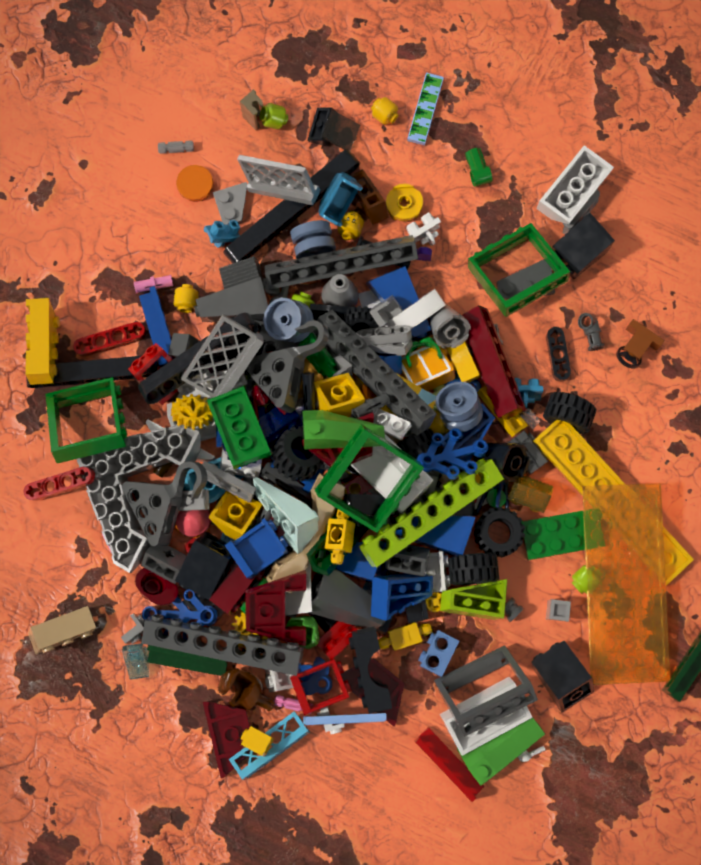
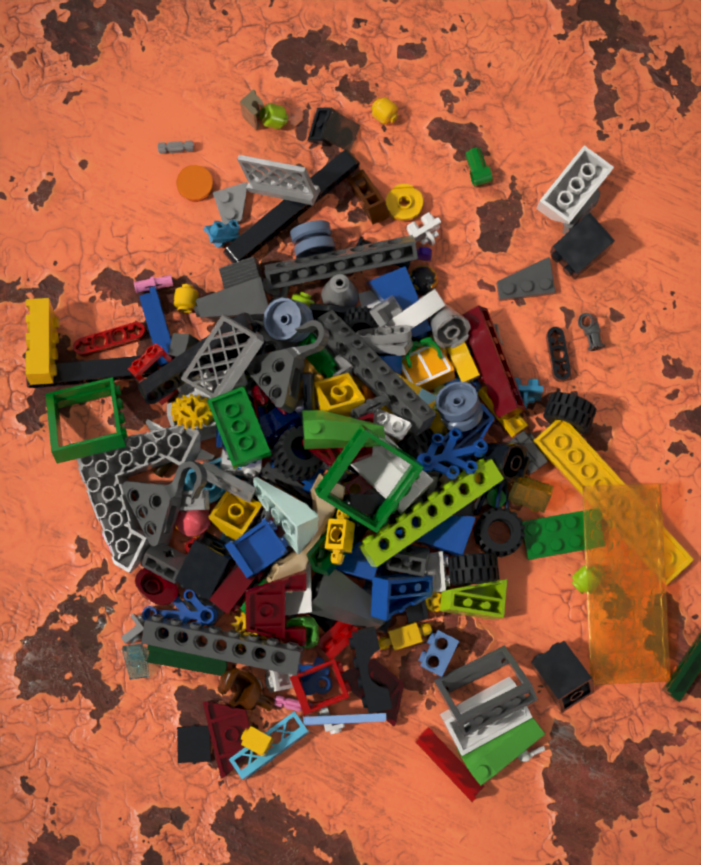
red beam [23,467,95,501] -> none
tan wedge [28,606,96,655] -> none
dark azure piece [318,172,363,227] -> none
yellow head [337,211,364,240] -> none
tile [407,73,444,146] -> none
green window [468,223,570,317] -> none
dark grey wheel [504,597,524,622] -> none
clear tile [520,408,540,429] -> none
light grey panel [546,599,571,622] -> none
dark orange piece [616,319,665,369] -> none
none -> black piece [177,724,211,764]
none -> black hair [409,265,438,296]

